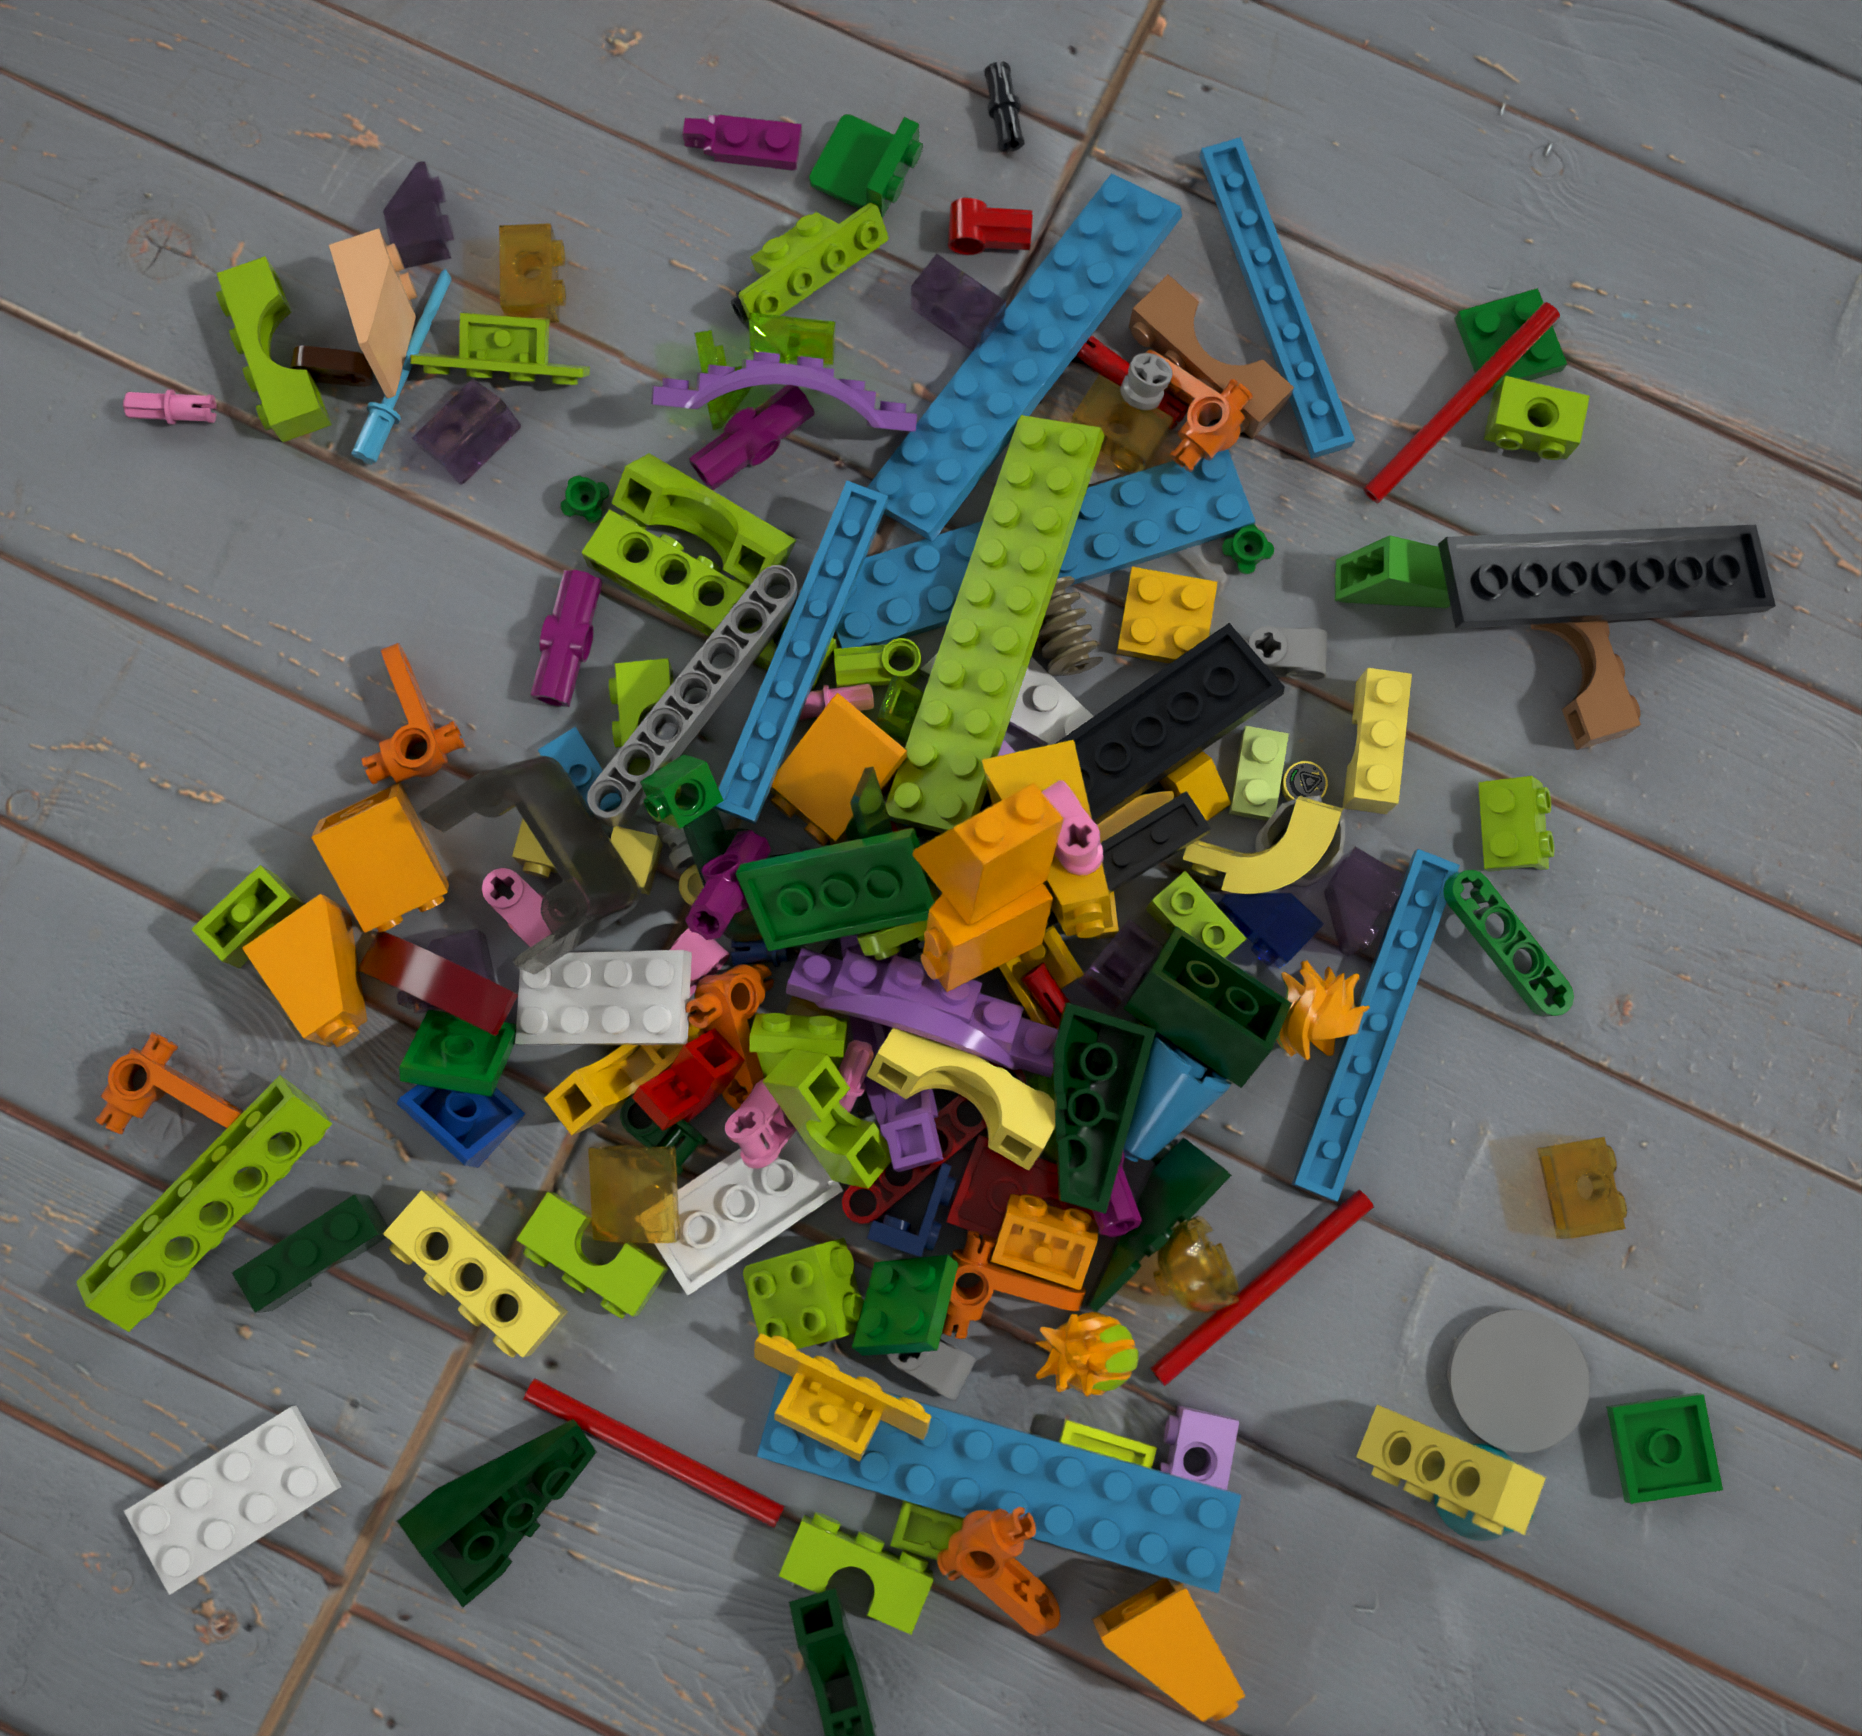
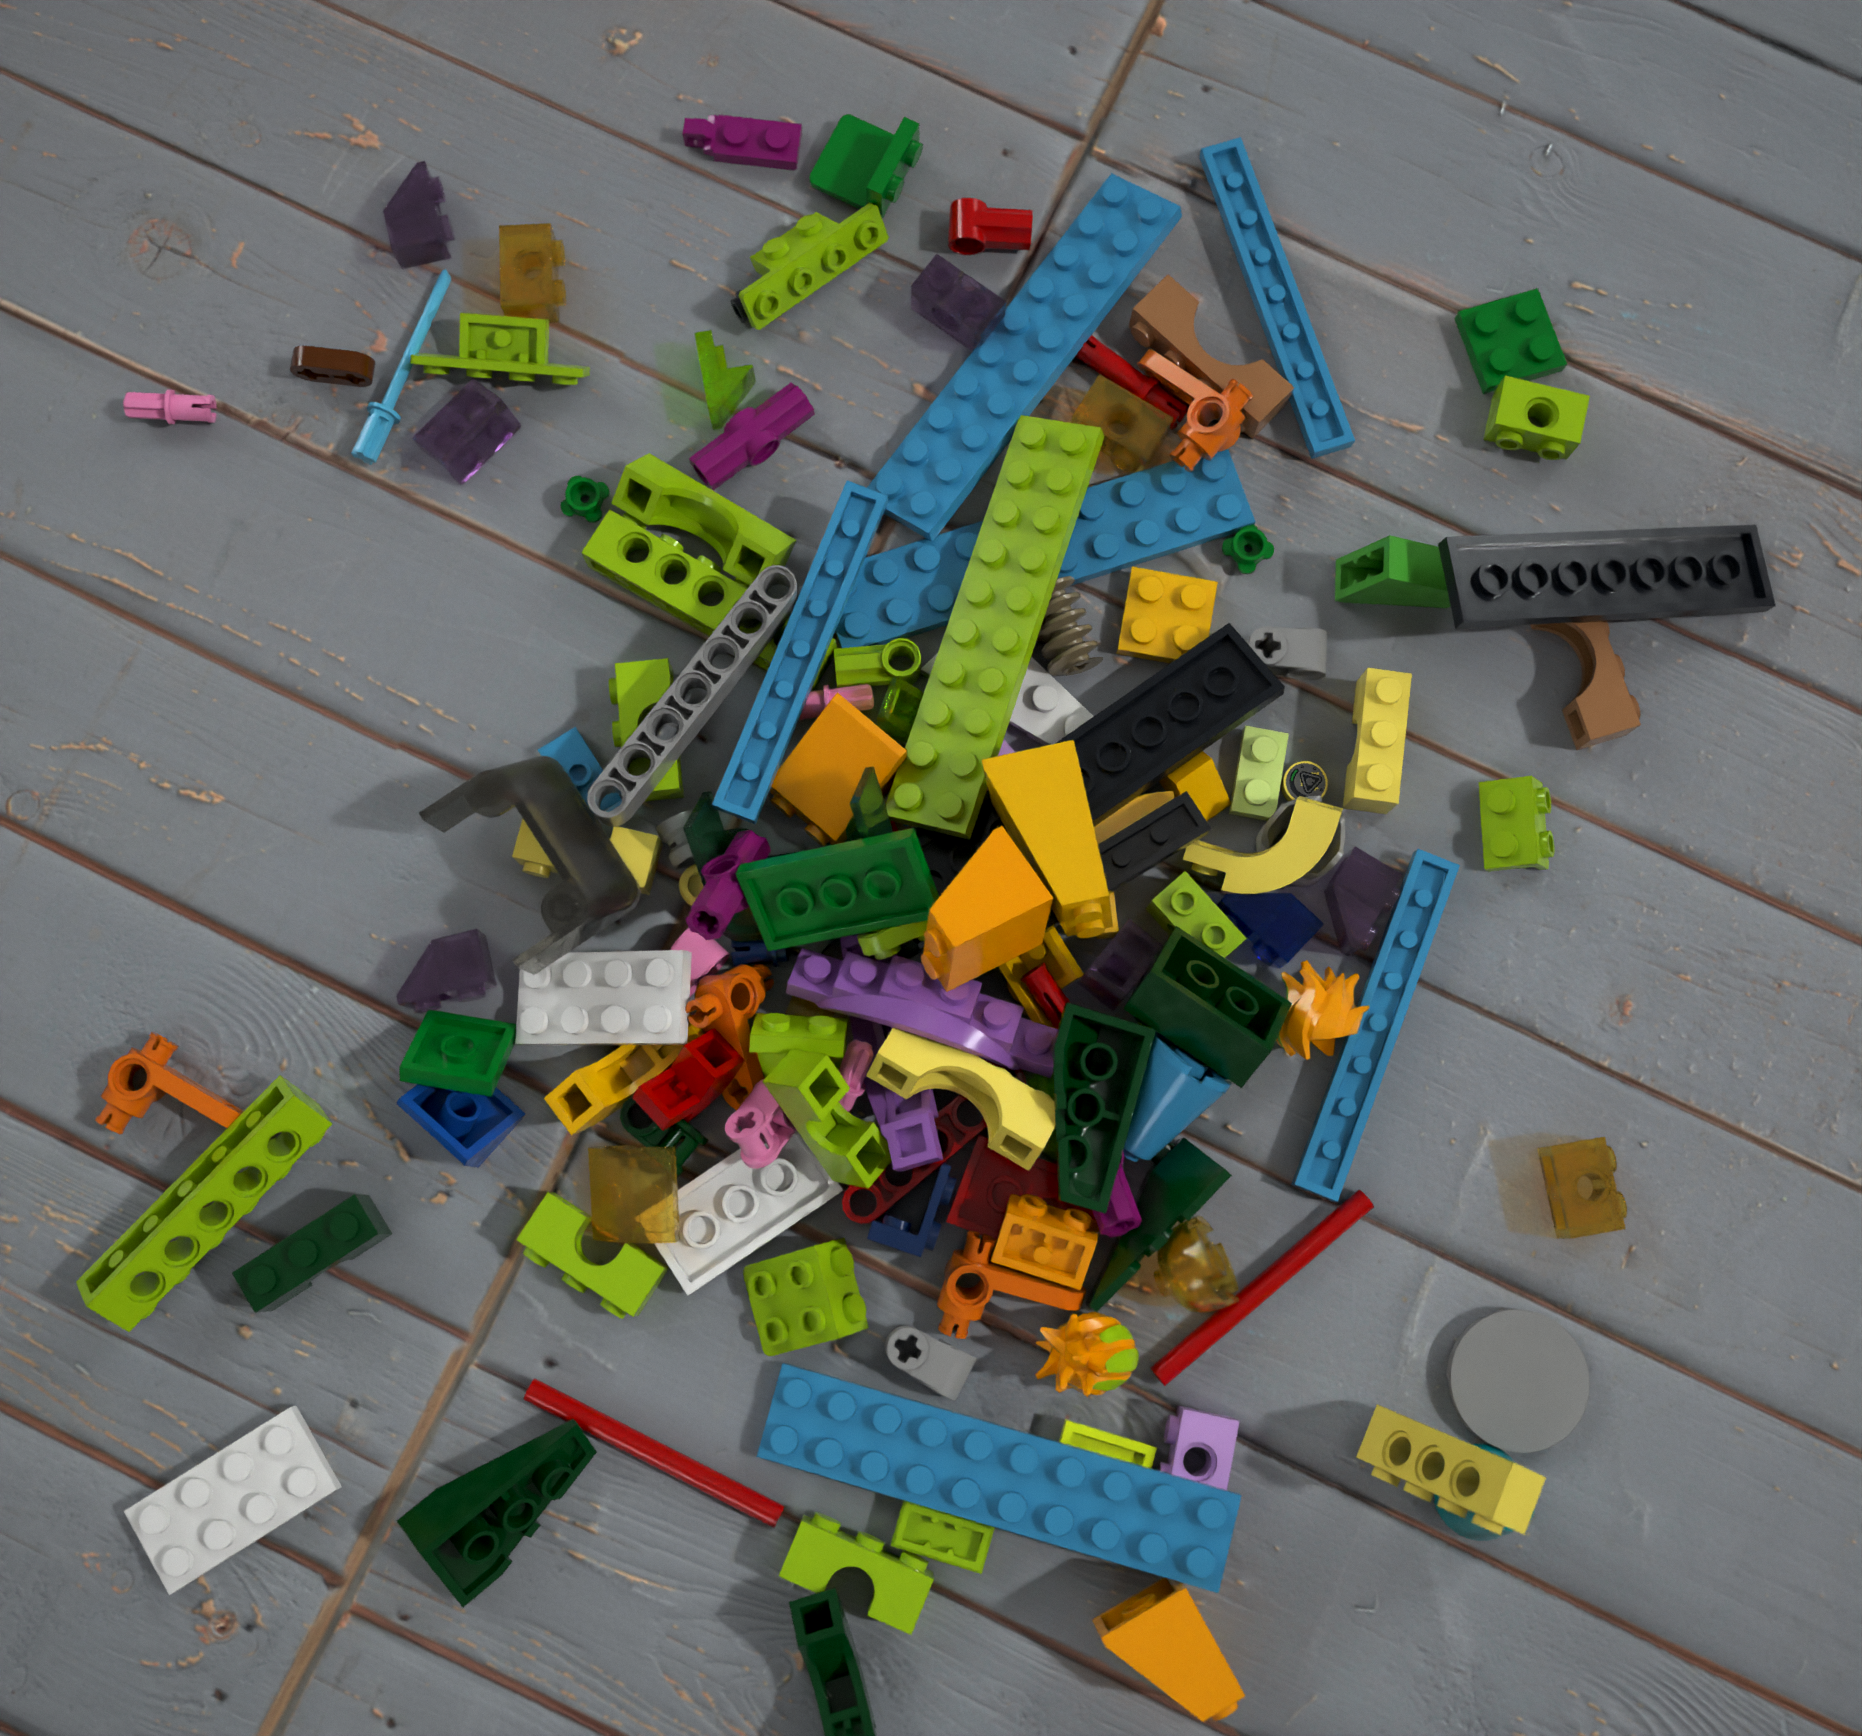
lime brick [191,865,305,969] -> none
lime arch [216,256,332,442] -> none
light orange slope [242,893,368,1047] -> none
light orange slope [311,782,449,933] -> none
light nougat slope [329,228,418,399] -> none
dark red slope [357,932,518,1036] -> none
orange piece [361,643,466,785] -> none
light yellow brick [383,1190,568,1358] -> none
bright pink piece [482,868,568,952] -> none
magenta piece [530,569,602,707] -> none
green brick [640,754,724,829] -> none
medium lavender piece [651,351,917,432] -> none
clear neon green slope [749,313,836,365] -> none
yellow bracket [754,1333,931,1462] -> none
green plate [852,1255,959,1356] -> none
light orange slope [913,783,1064,926] -> none
orange piece [937,1507,1061,1636] -> none
black pin [984,62,1025,152] -> none
bright pink piece [1042,780,1103,875] -> none
light grey wheel [1120,353,1172,410] -> none
red piece [1363,302,1560,504] -> none
green beam [1443,869,1574,1017] -> none
green plate [1606,1393,1723,1504] -> none

